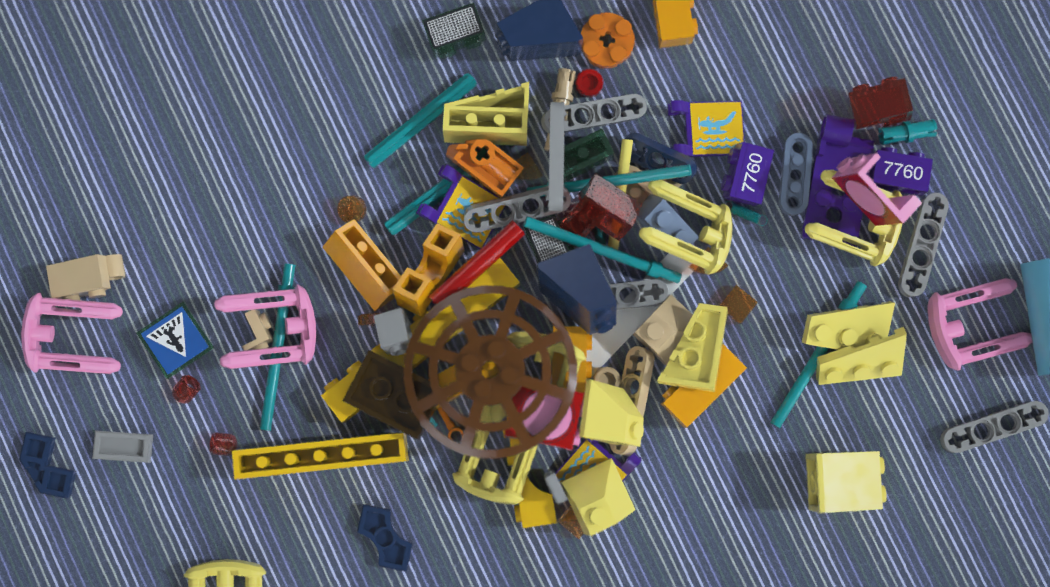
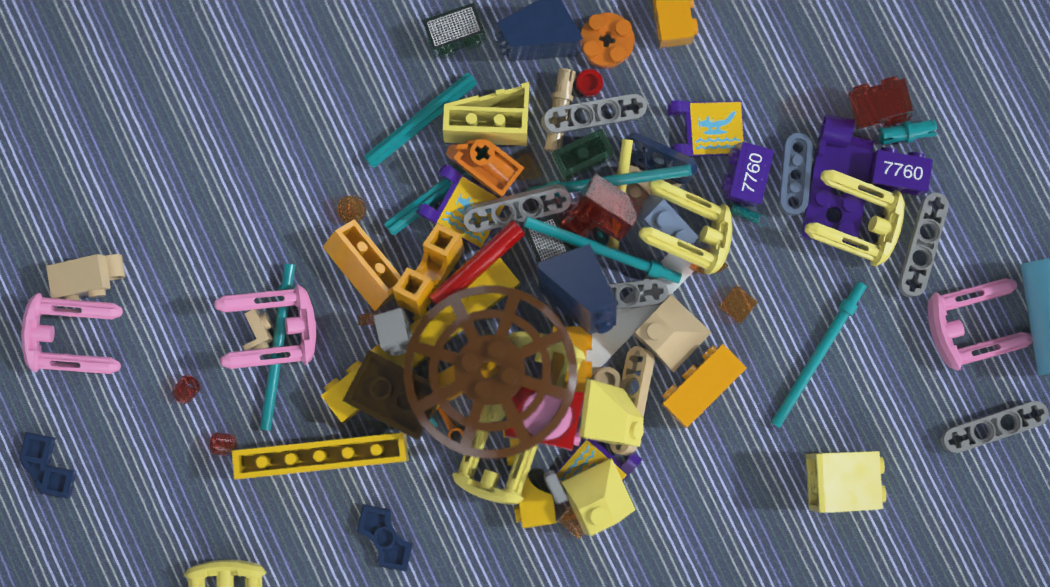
light grey tile [92,431,153,463] -> none
piece [136,302,214,380] -> none
light grey beam [549,102,564,211] -> none
light yellow wing [657,303,728,392] -> none
light yellow wing [802,301,895,350] -> none
light yellow wing [816,327,907,385] -> none
bright pink panel [832,153,921,226] -> none

